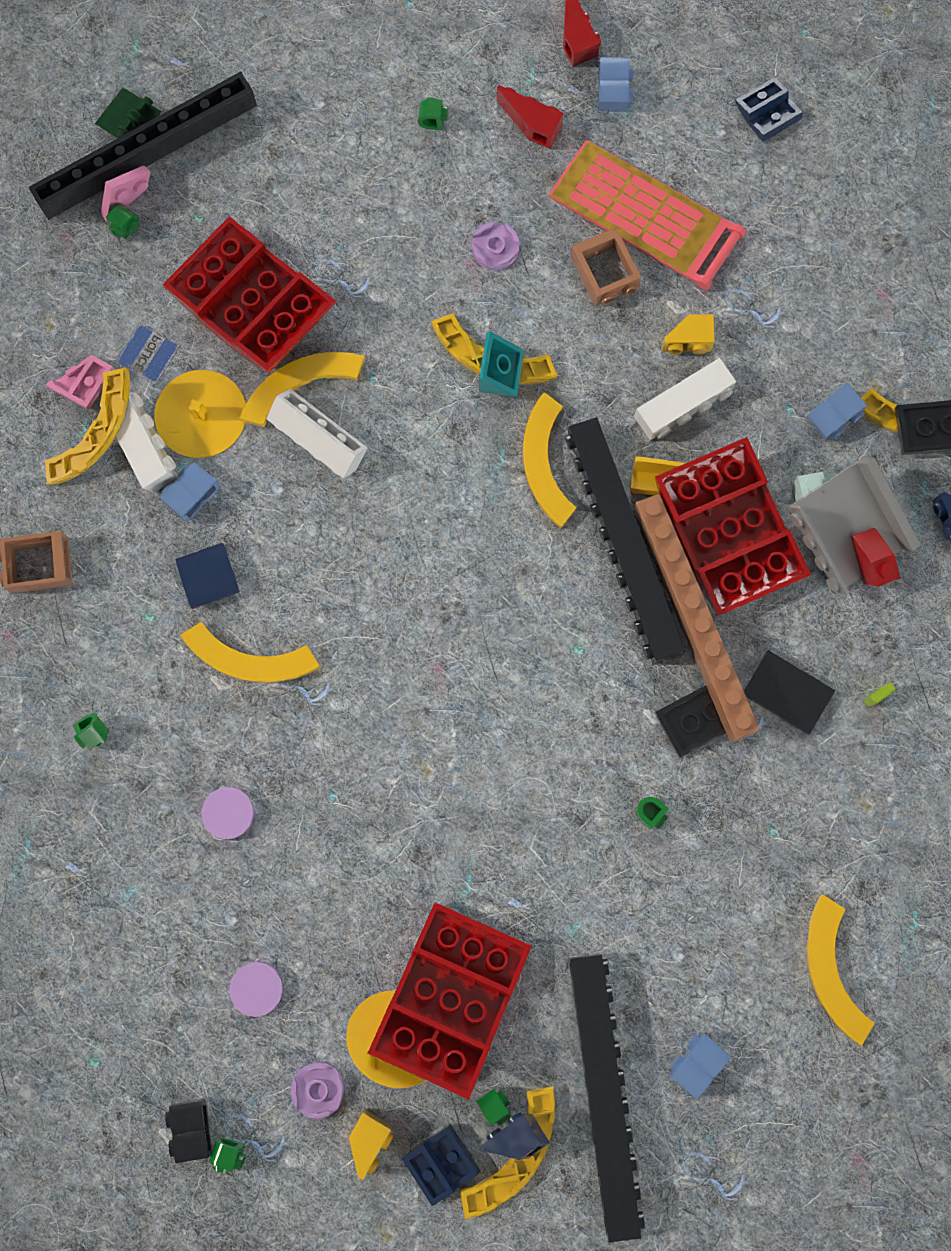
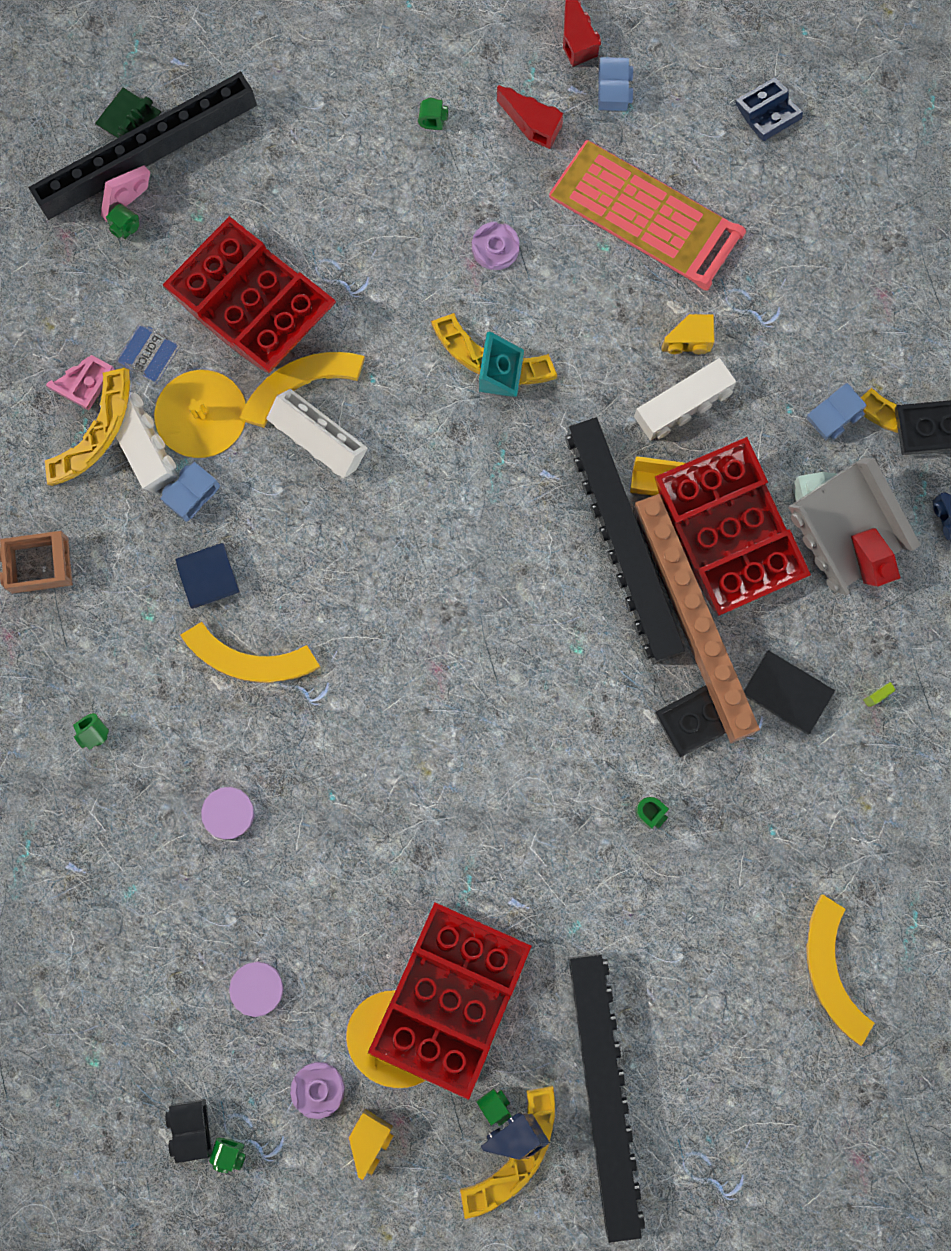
dark blue slope [402,1124,481,1206] -> none
yellow tile [523,392,577,529] -> none
nougat window [570,227,641,306] -> none
medium blue brick [669,1033,731,1100] -> none

